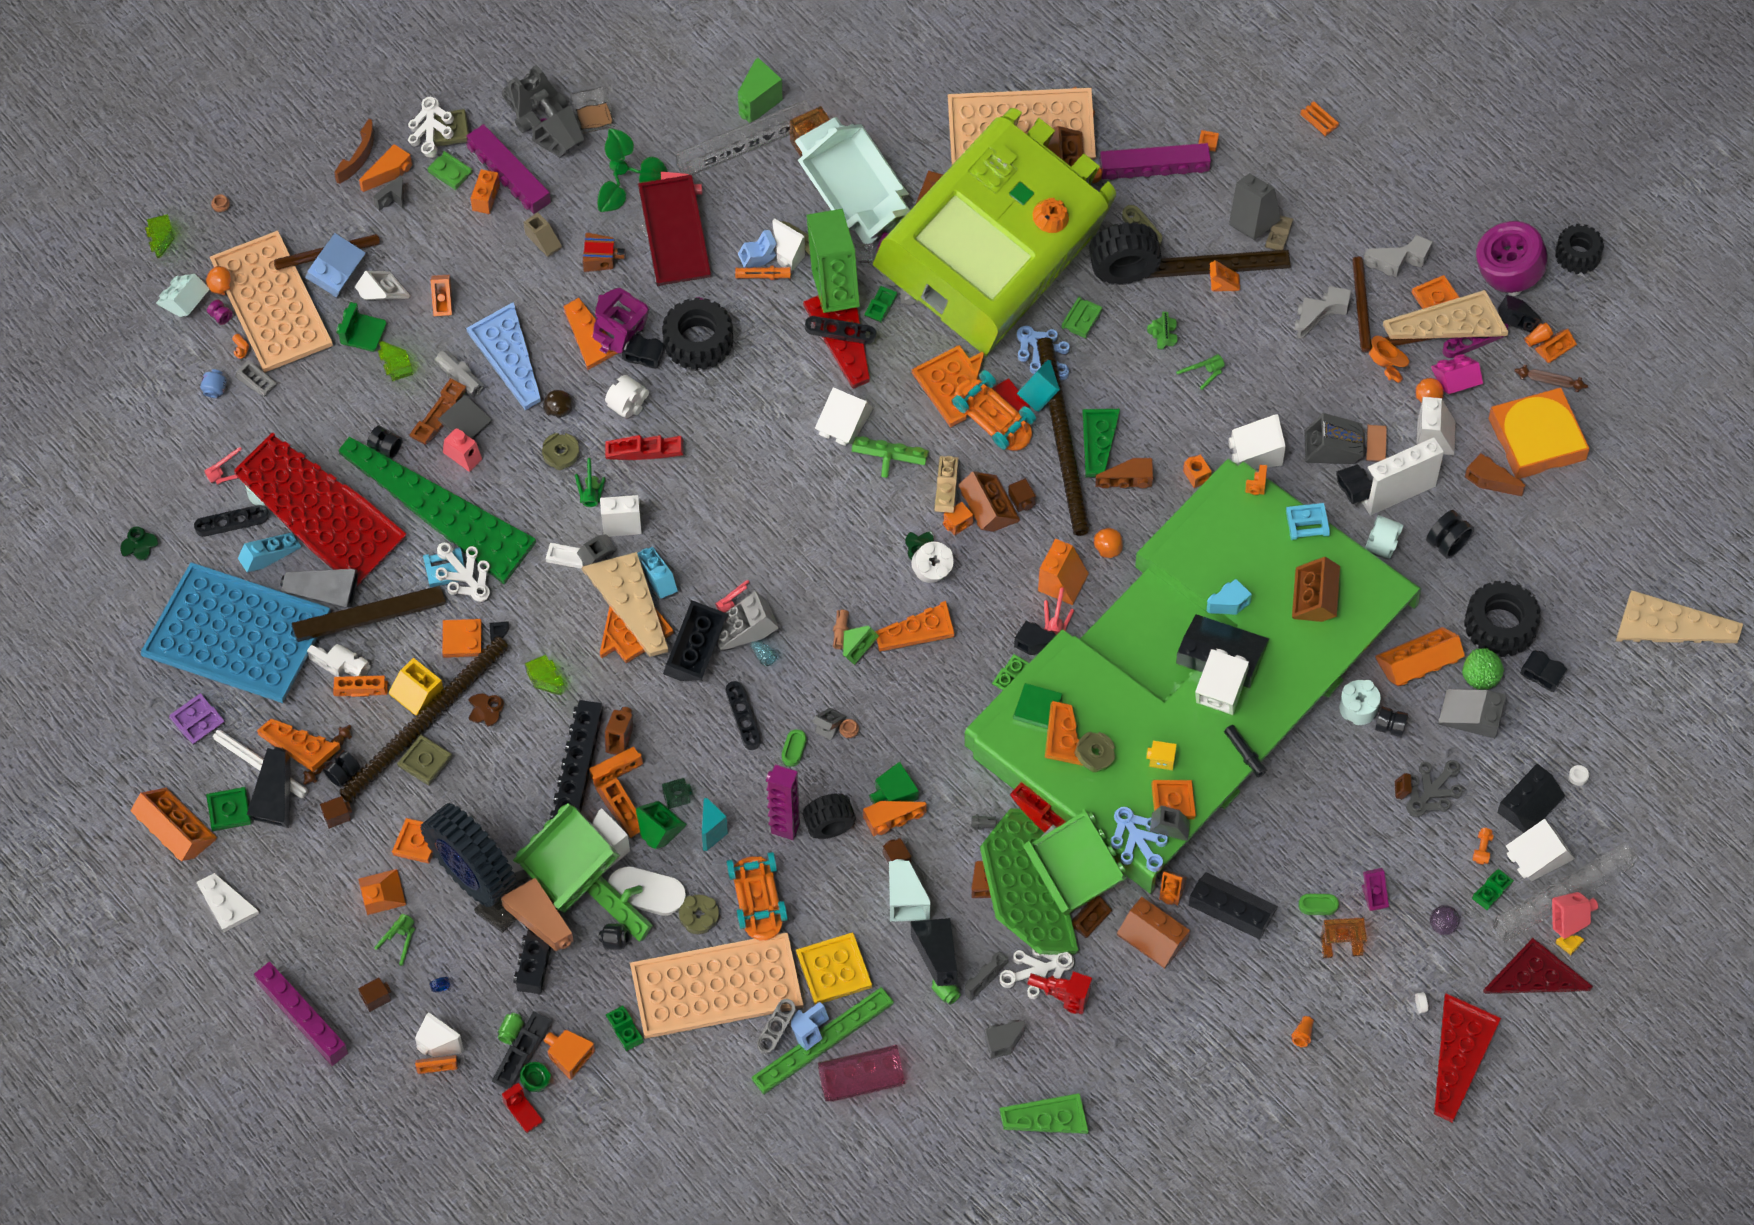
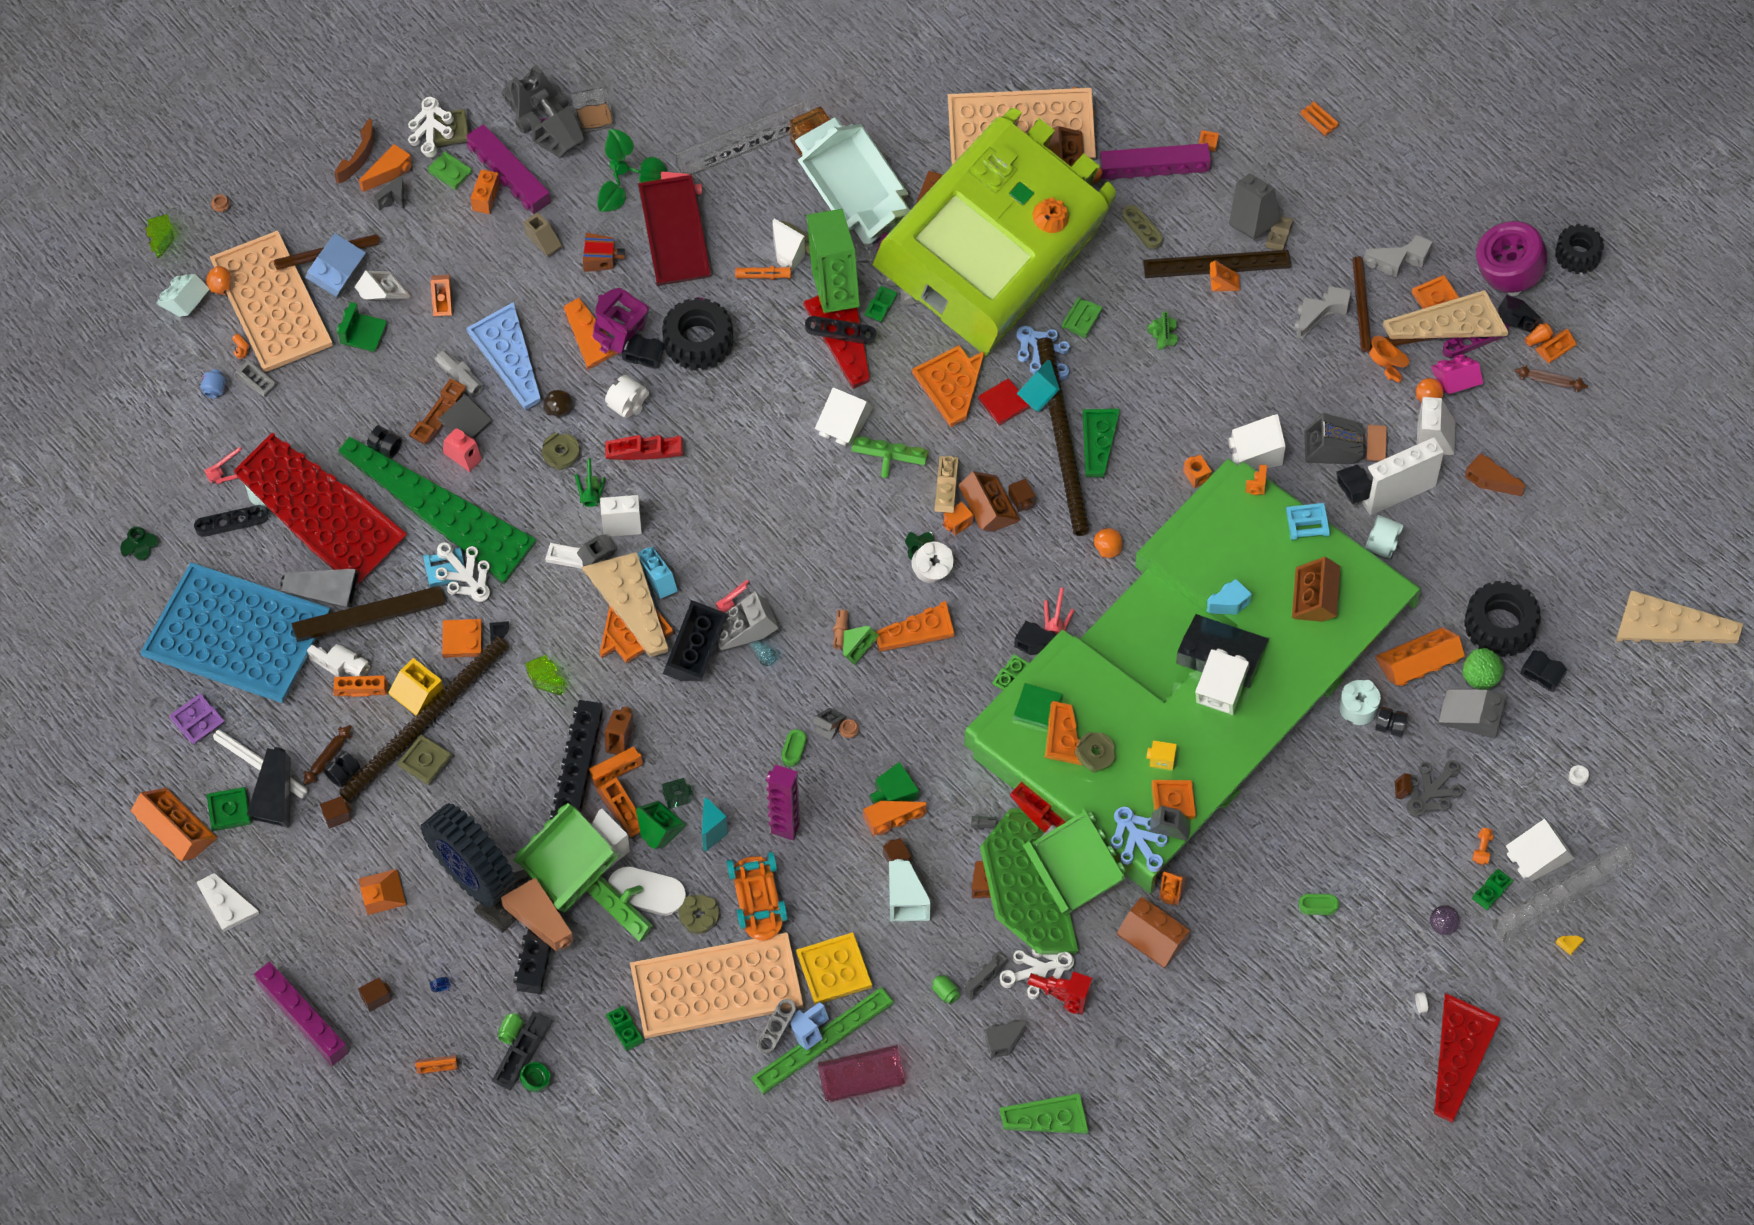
magenta wheel [207,299,233,325] -> none
medium azure slope [238,532,301,572] -> none
orange wing [257,719,341,772] -> none
bright green plant [374,914,415,966] -> none
clear neon green slope [378,341,413,381] -> none
orange plate [392,818,433,864] -> none
white slope [415,1013,464,1057] -> none
reddish brown plate [468,693,504,727] -> none
red bracket [501,1083,543,1133] -> none
orange torso [544,1030,595,1080] -> none
black head [599,923,630,950] -> none
black beam [726,681,761,750] -> none
bright green slope [738,58,783,124] -> none
light blue brick [738,230,776,268] -> none
black tyre [802,793,857,839] -> none
black slope [910,918,958,986] -> none
orange piece [952,370,1036,451] -> none
orange slope [1038,538,1089,605] -> none
reddish brown slope [1071,896,1112,938] -> none
black tyre [1089,222,1162,285] -> none
dark orange slope [1095,458,1153,488] -> none
bright green plant [1176,354,1225,390] -> none
black slope [1188,872,1278,940] -> none
black pin [1224,725,1267,777] -> none
orange cone [1291,1016,1314,1047] -> none
clear orange panel [1320,918,1367,958] -> none
magenta slope [1361,868,1389,911] -> none
black wheel [1426,510,1474,559] -> none
dark red tile [1483,938,1593,994] -> none
yellow tile [1488,388,1589,479] -> none
black slope [1497,763,1565,833] -> none
coral torso [1552,892,1598,939] -> none

